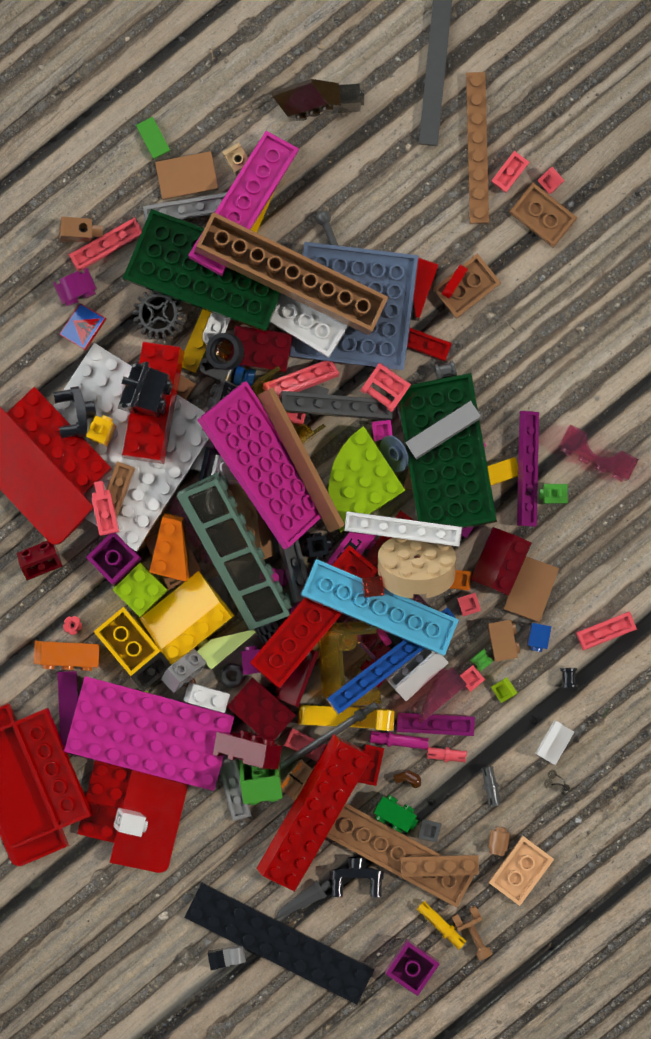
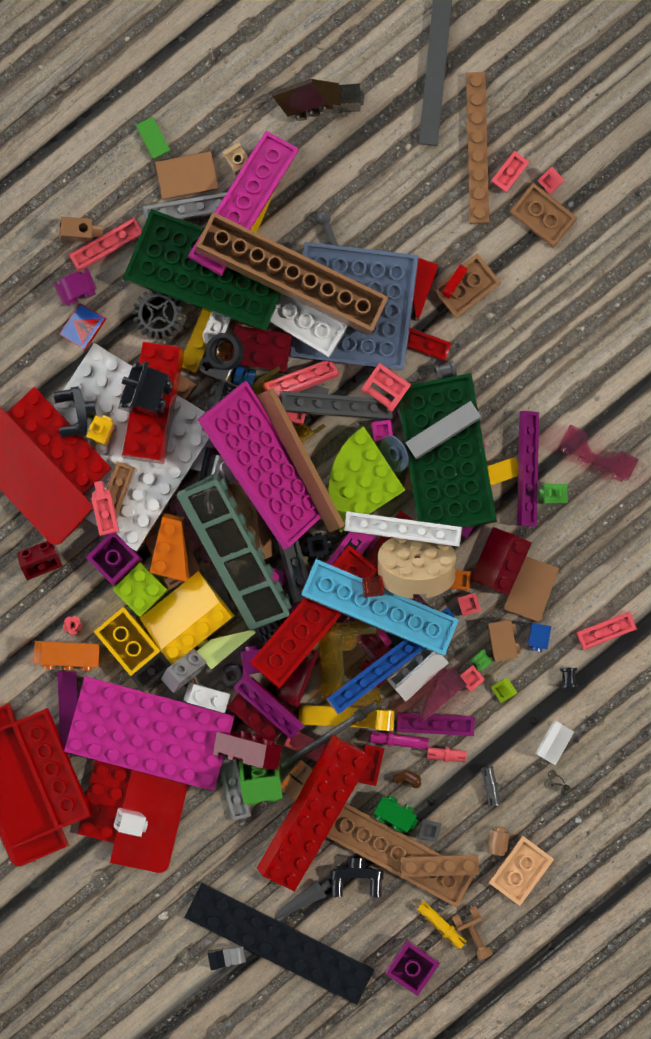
none -> magenta plate [233,674,304,739]

